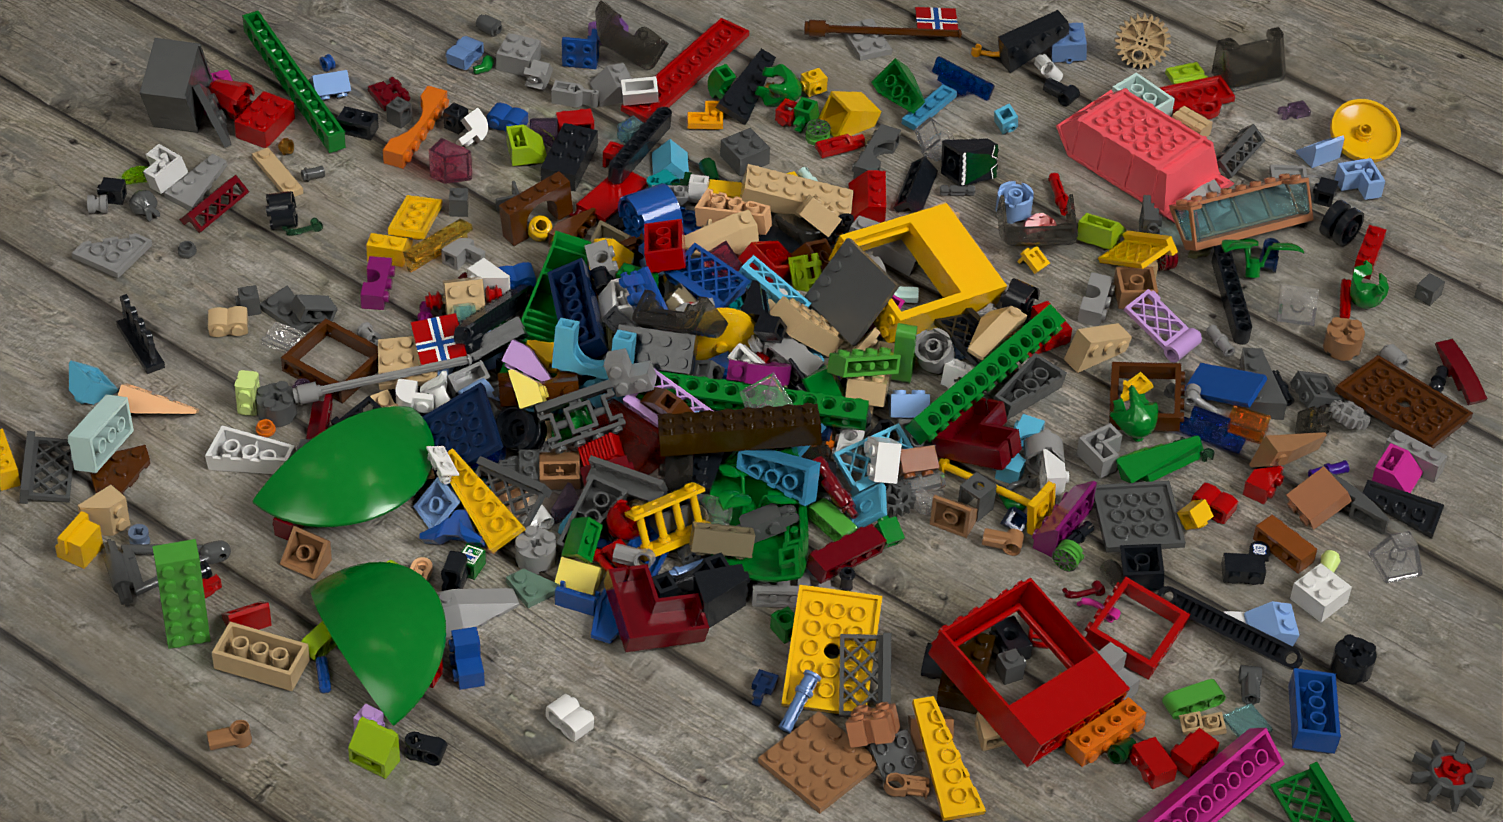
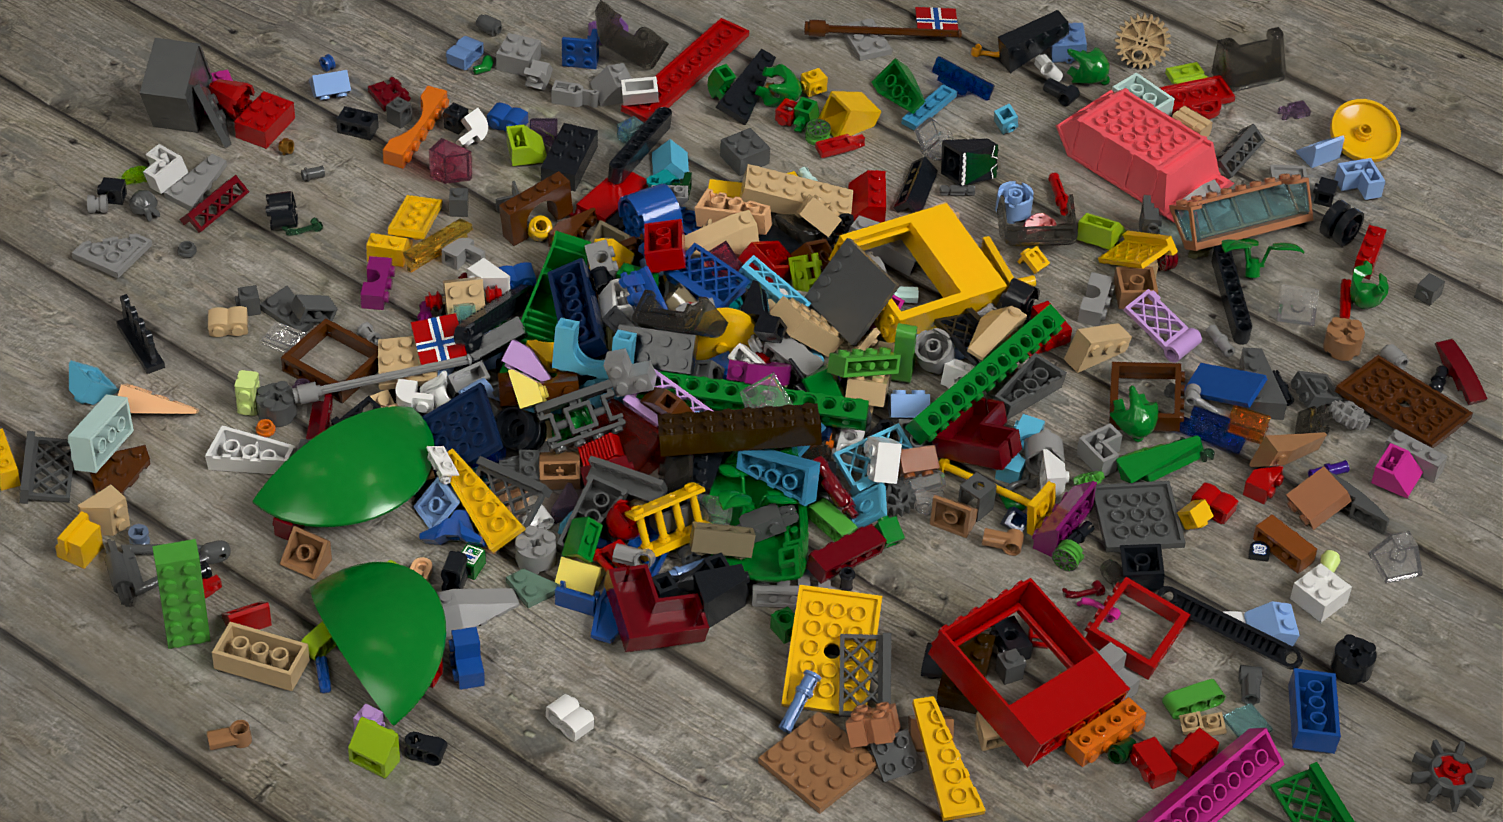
green brick [242,11,346,153] -> none
tan plate [252,147,303,197] -> none
red brick [556,109,594,133] -> none
red panel [602,141,624,168] -> none
light orange plate [687,101,723,129] -> none
white brick [688,174,709,203] -> none
dark green cone [699,158,720,181] -> none
dark blue plate [751,669,779,707] -> none
dark grey arch [852,124,901,179] -> none
medium nougat piece [884,773,930,799] -> none
yellow slope [1120,372,1153,402] -> none
black brick [1221,553,1266,585] -> none
dark blue piece [1259,238,1280,273] -> none
black wing [1363,479,1444,539] -> none
none -> yellow piece [981,236,1036,292]
none -> green piece [1067,47,1110,85]
none -> bright green gear [1073,471,1105,485]

